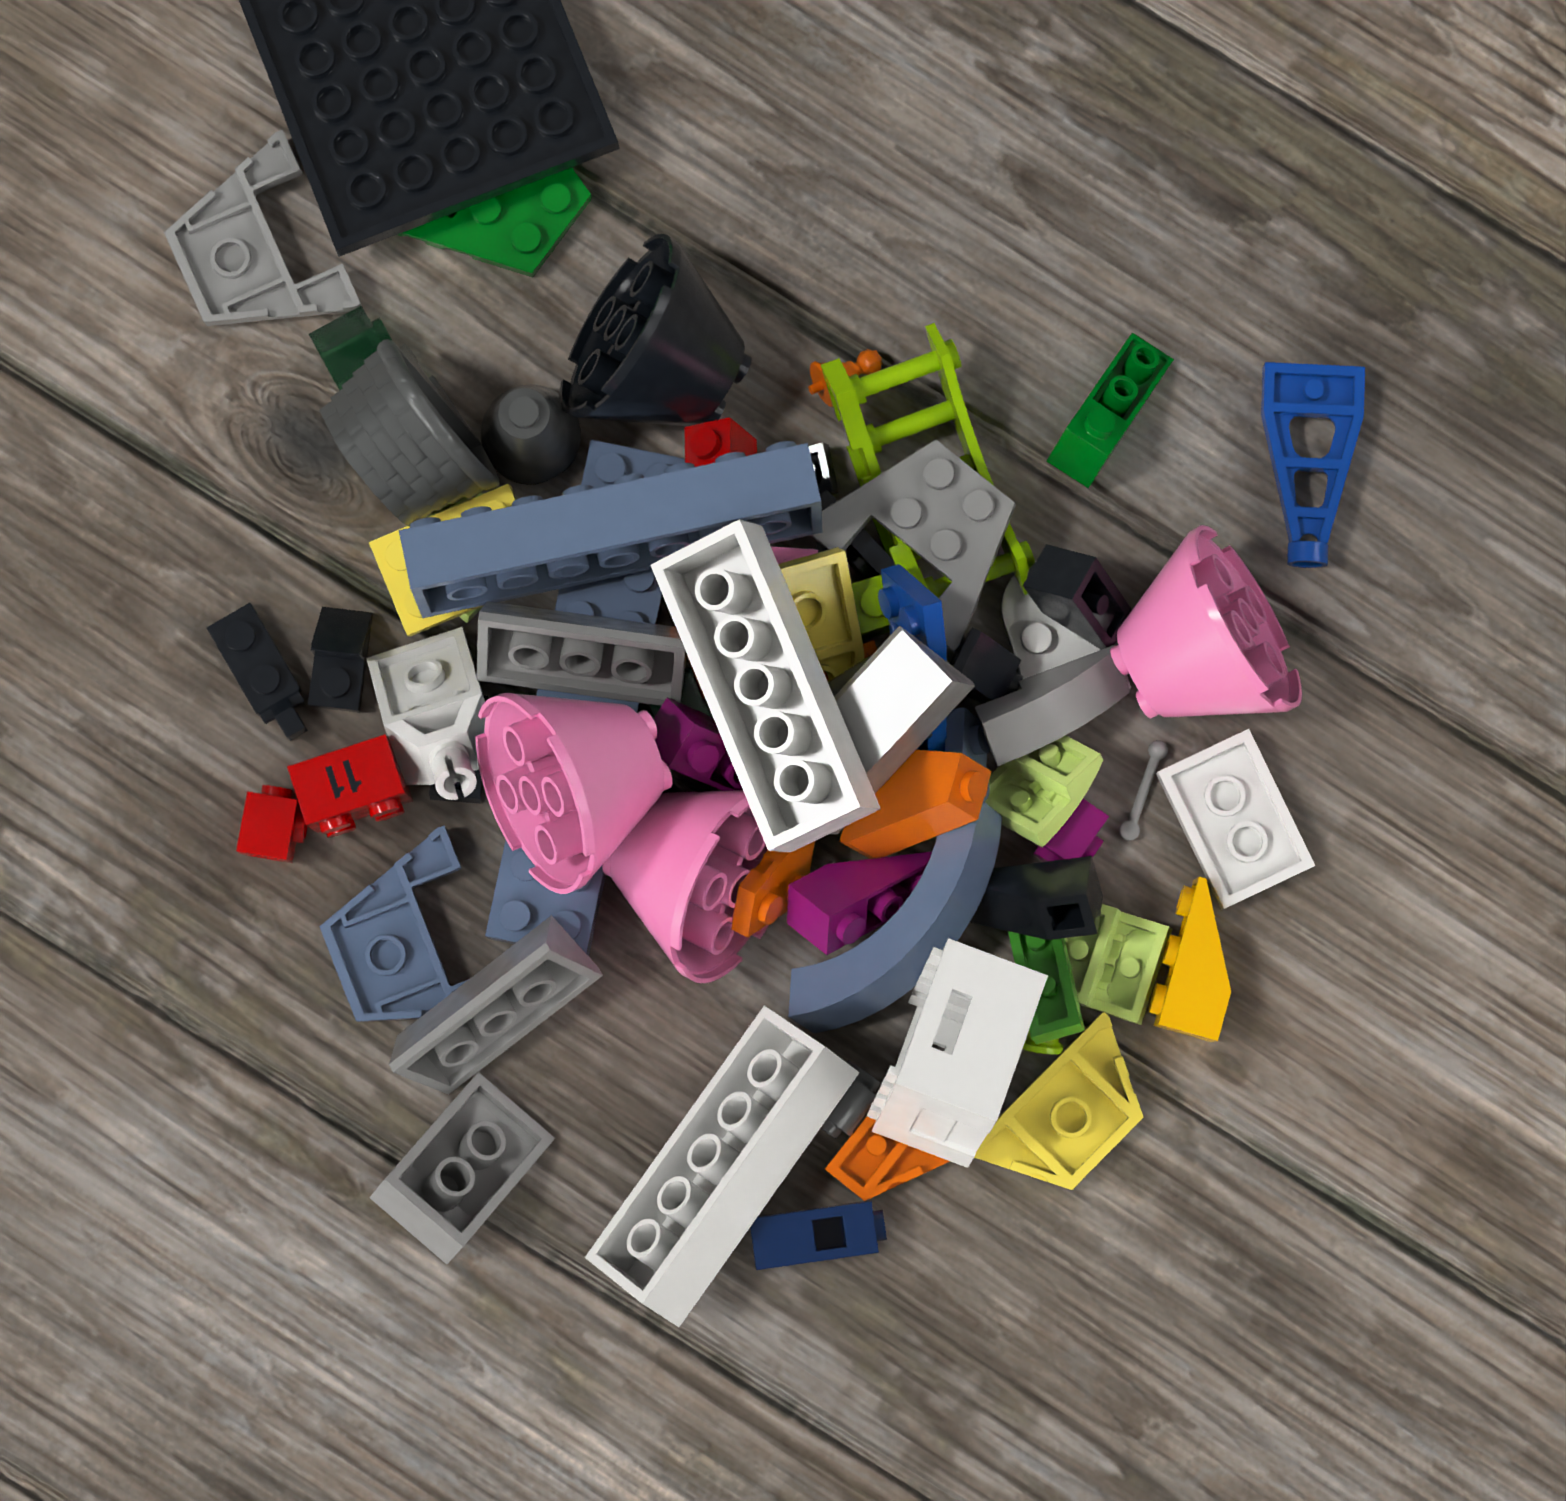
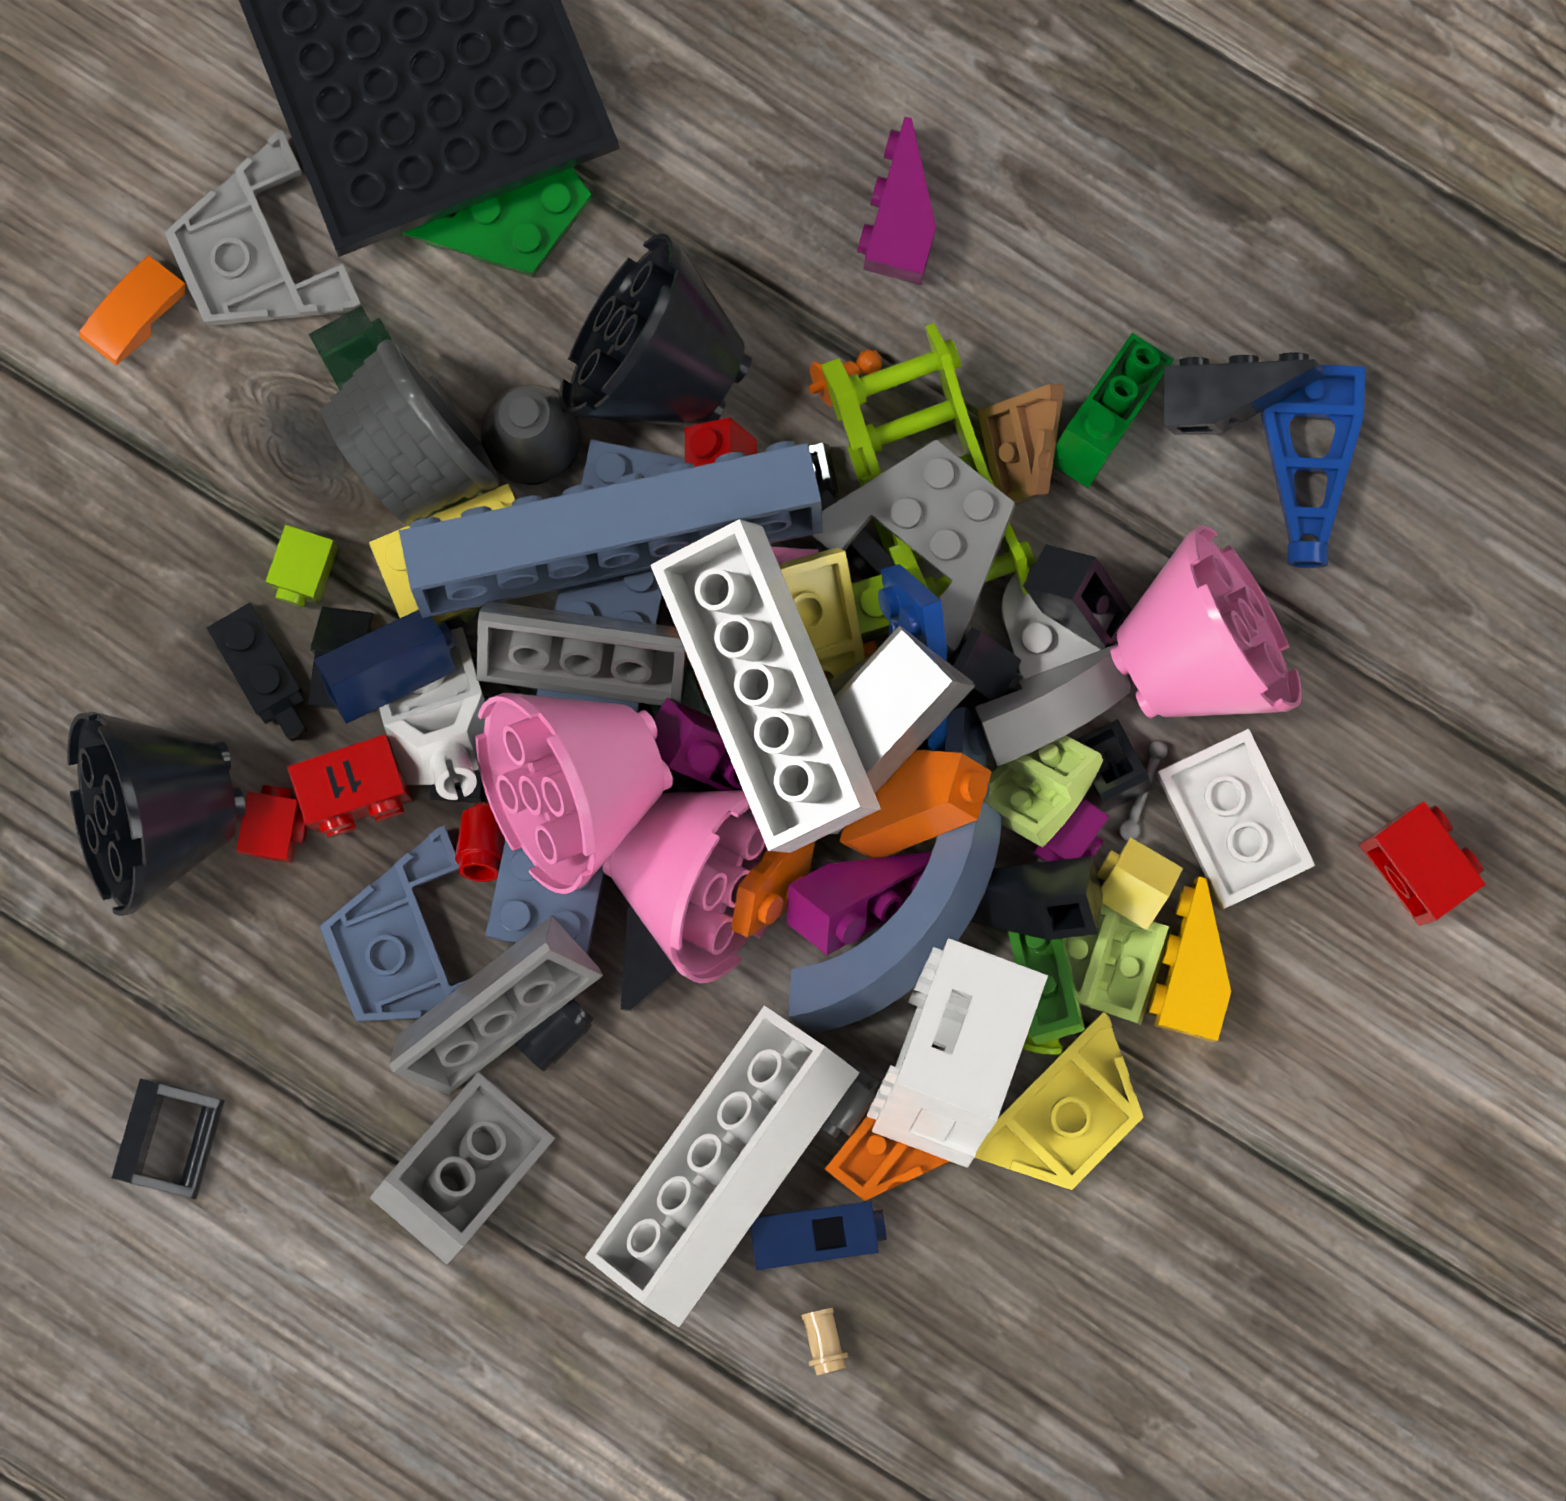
none -> black cone [67,711,246,916]
none -> orange slope [79,255,186,366]
none -> black tile [111,1078,225,1199]
none -> lime brick [265,524,338,608]
none -> dark blue brick [314,609,456,724]
none -> red brick [455,803,506,882]
none -> black piece [515,999,594,1072]
none -> black slope [621,907,678,1012]
none -> tan pin [801,1308,848,1376]
none -> magenta slope [857,116,936,285]
none -> medium nougat wing [977,384,1064,505]
none -> black slope [1076,719,1153,811]
none -> light yellow brick [1097,837,1183,930]
none -> black slope [1164,352,1324,435]
none -> red brick [1359,801,1486,926]

